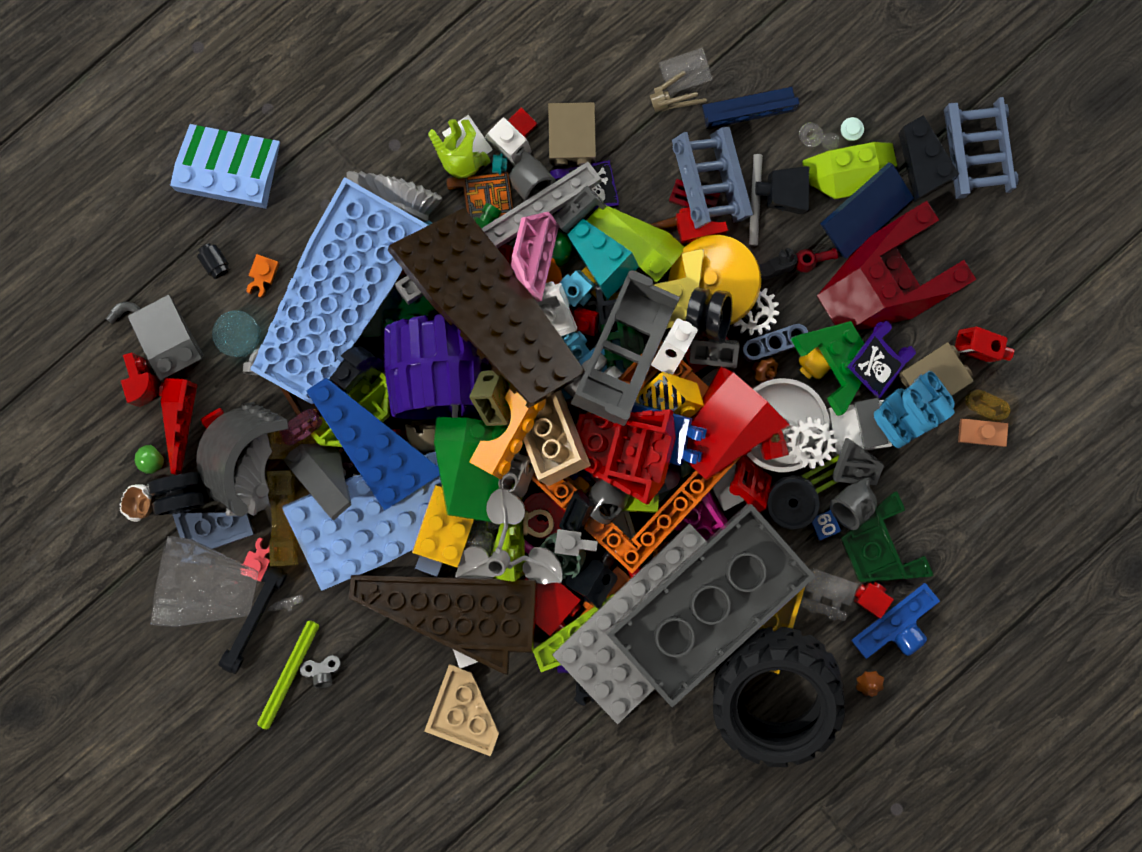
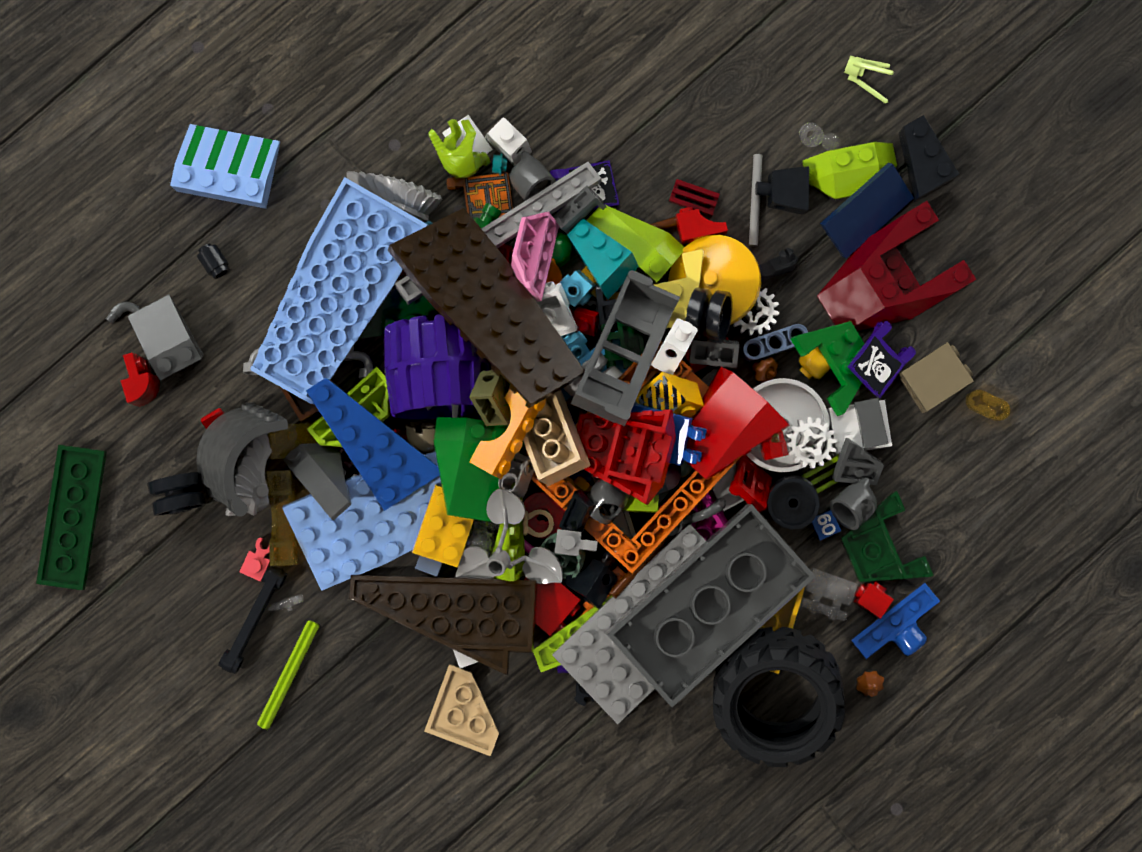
medium nougat hair [120,485,154,522] -> none
bright green piece [134,445,164,474] -> none
clear wedge [150,536,258,627] -> none
red wedge [159,378,198,475] -> none
sand blue wing [173,513,255,557] -> none
clear light blue tile [212,310,261,357] -> none
orange plate [247,254,280,298] -> none
clear pink beam [279,409,323,445] -> none
piece [300,655,341,688] -> none
black brick [329,346,385,394] -> none
red tile [508,107,538,138] -> none
dark tan brick [548,102,596,167] -> none
dark tan plant [650,71,707,112] -> none
clear plate [658,48,713,95] -> none
sand blue fence [672,127,753,229] -> none
dark blue fence [702,87,799,129] -> none
dark red bar [795,248,838,273] -> none
light aqua plate [840,117,864,141] -> none
dark azure piece [874,371,955,448] -> none
sand blue fence [944,97,1018,199] -> none
red torso [955,326,1015,362] -> none
nougat tile [958,419,1008,447] -> none
none -> dark green plate [36,445,107,590]
none -> reddish brown bar [609,536,673,599]
none -> dark grey animal [668,498,726,537]
none -> yellowish green plant [844,56,894,103]

